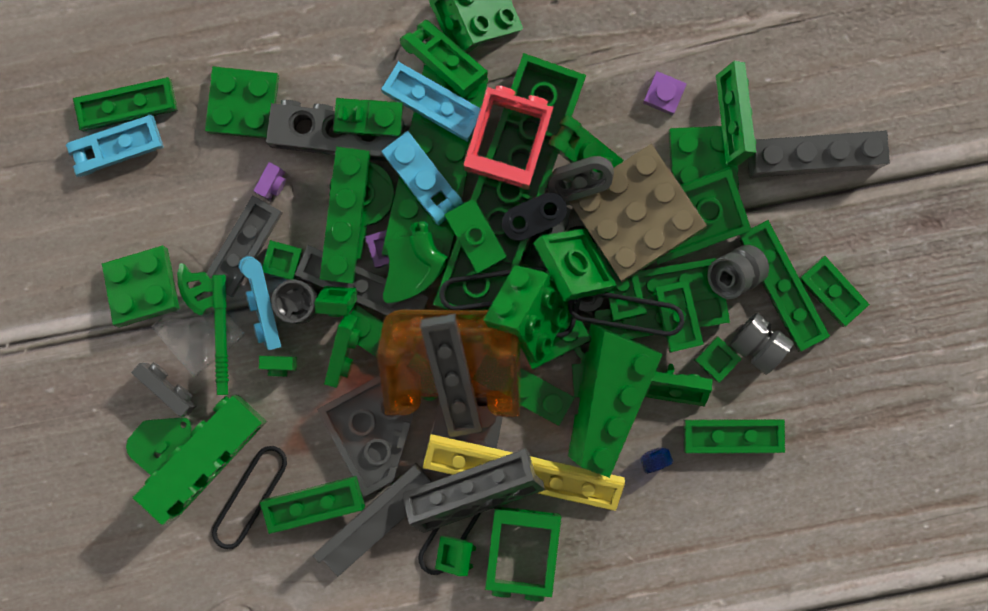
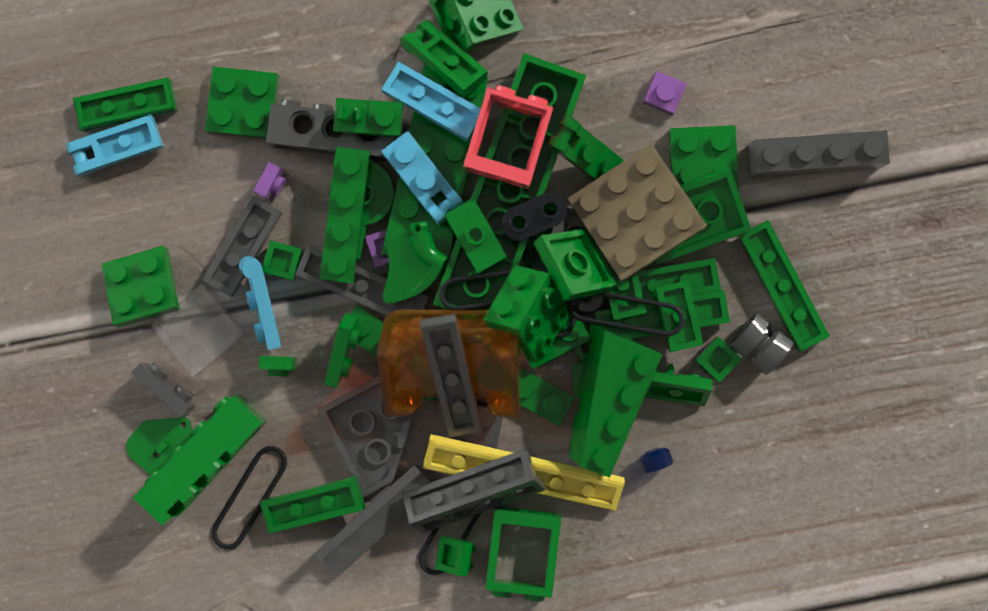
green piece [177,263,229,395] -> none
dark grey wheel [271,279,319,324] -> none
green plate [314,286,357,317] -> none
dark grey plate [548,156,614,202] -> none
green plate [684,419,785,453] -> none
dark grey wheel [707,245,769,299] -> none
green plate [716,60,756,166] -> none
green plate [799,256,870,327] -> none

